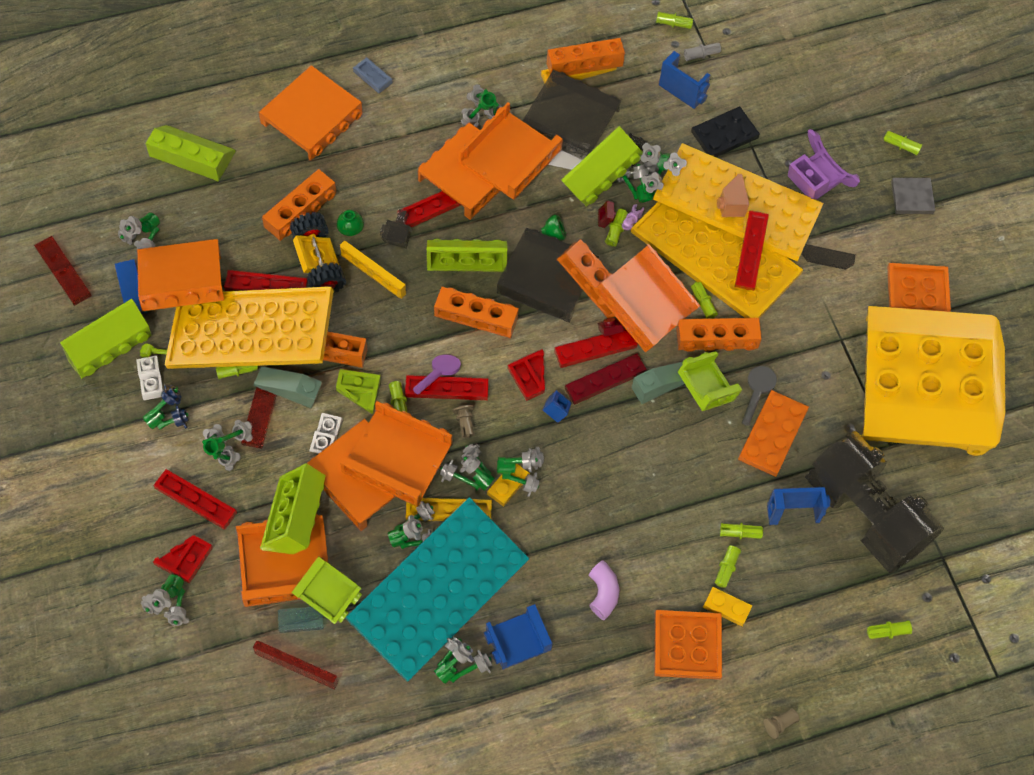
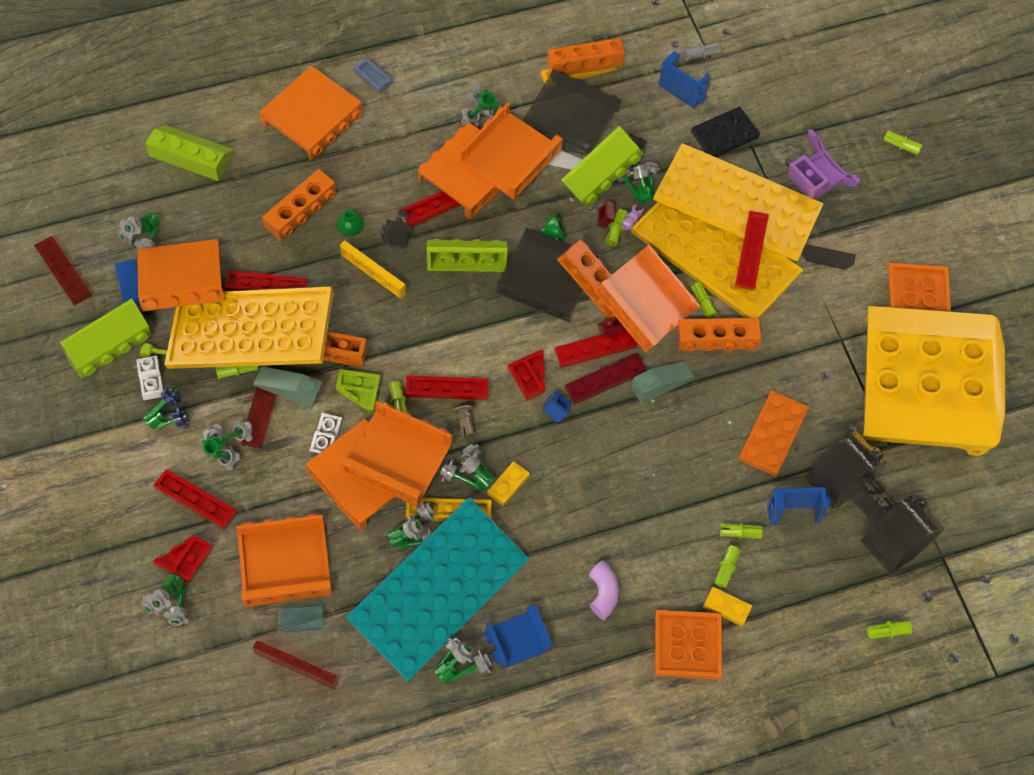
lime slope [260,463,326,554] -> none
plate [290,212,346,293] -> none
lime panel [292,556,362,624] -> none
medium lavender piece [413,355,461,394] -> none
orange brick [434,287,519,338] -> none
plant [497,447,544,497] -> none
light grey plant [640,143,687,193] -> none
lime axle [656,11,693,29] -> none
lime panel [678,351,742,411] -> none
nougat slope [717,174,749,217] -> none
dark grey piece [742,366,777,426] -> none
flat silver tile [891,178,935,214] -> none

